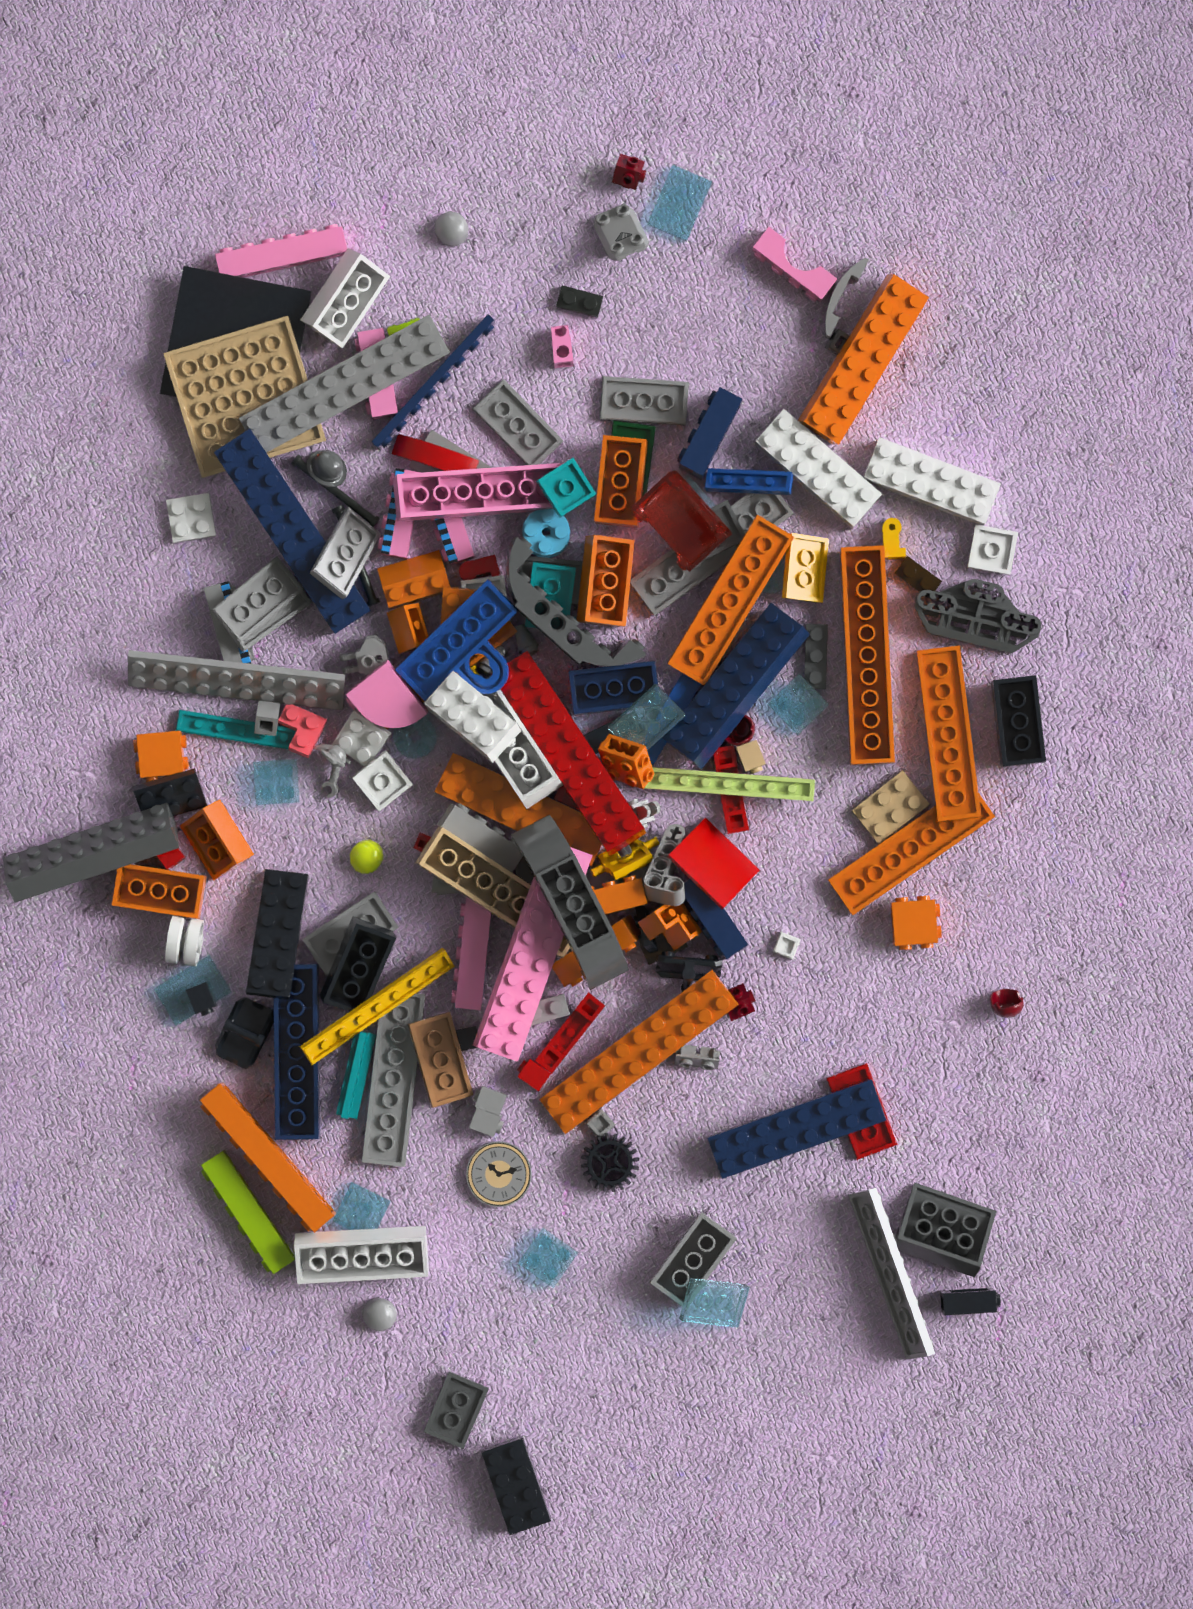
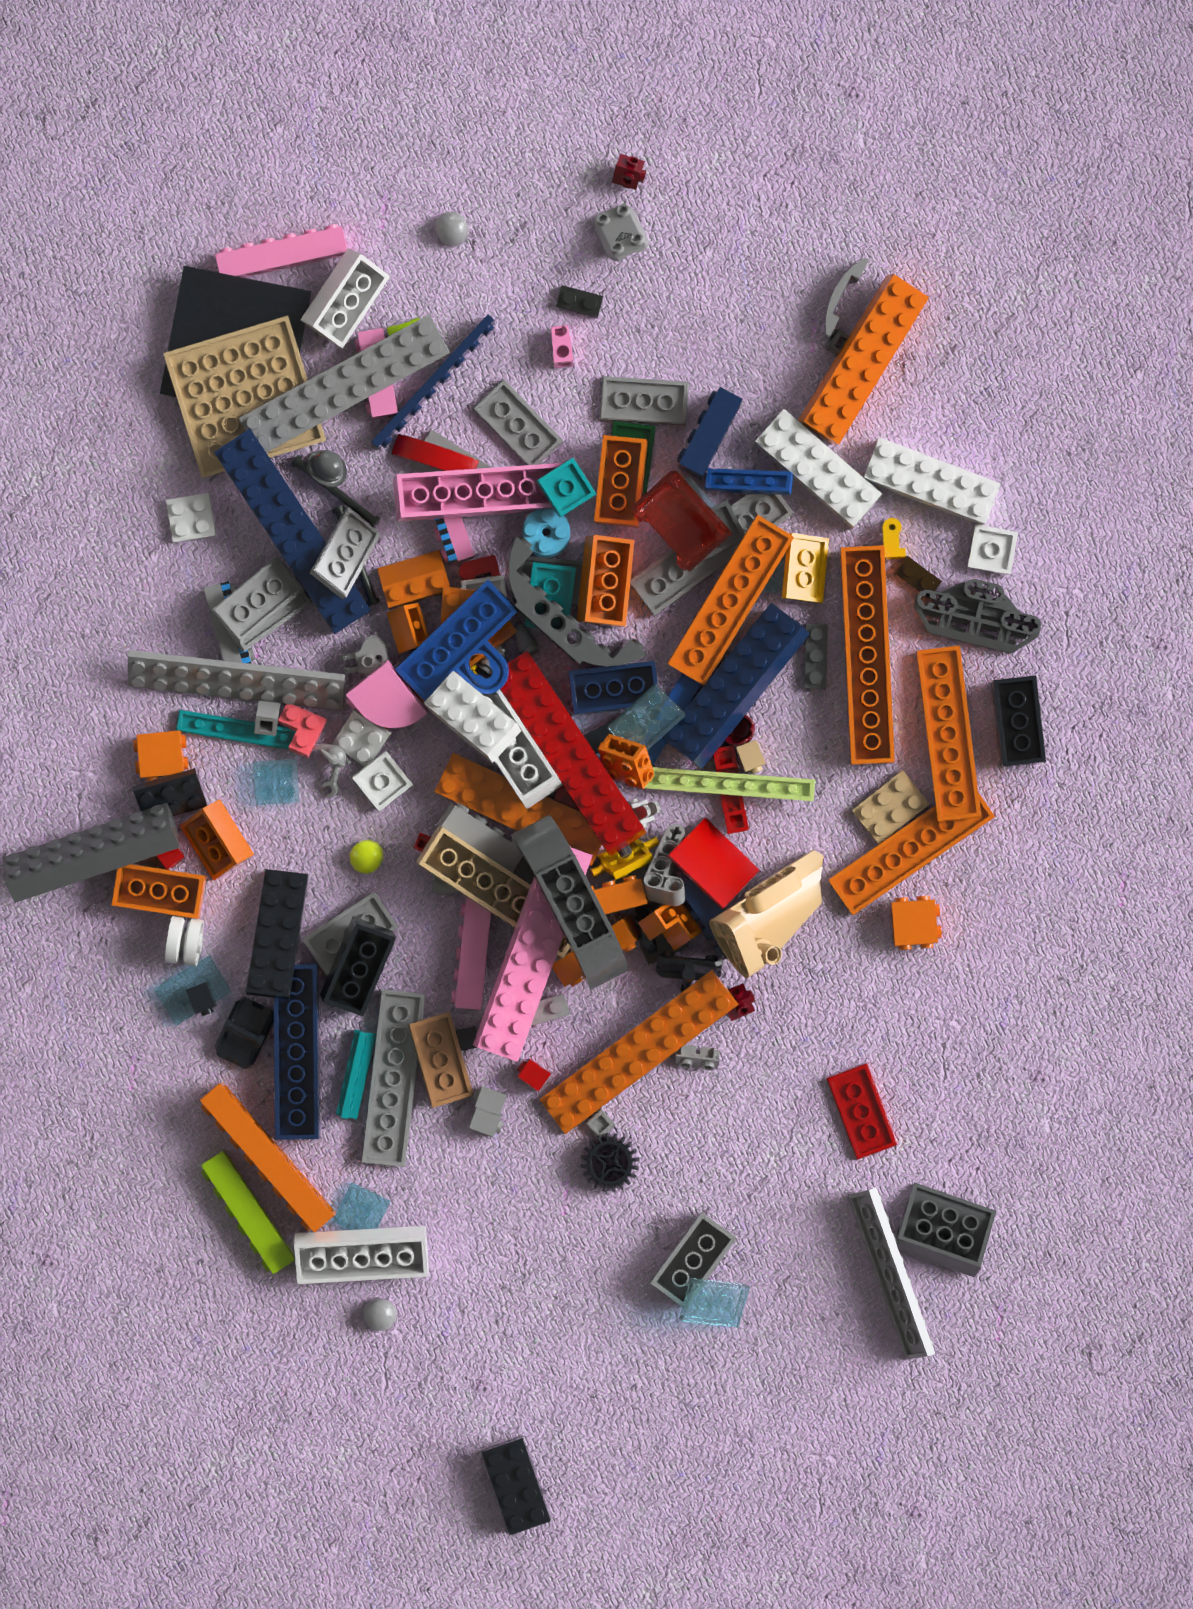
yellow tile [300,948,455,1065] -> none
bright pink brick [378,468,422,560] -> none
clear light blue plate [393,717,437,759] -> none
dark grey plate [424,1371,489,1449] -> none
tile [466,1141,532,1207] -> none
clear light blue plate [518,1227,579,1288] -> none
red slope [535,992,606,1074] -> none
clear light blue tile [647,165,712,242] -> none
dark blue brick [707,1079,887,1179] -> none
bright pink arch [752,227,837,302] -> none
clear light blue plate [768,674,829,735] -> none
white tile [773,931,801,960] -> none
black window [940,1287,1001,1316] -> none
dark red hair [990,989,1024,1018] -> none
none -> tan panel [709,850,824,978]

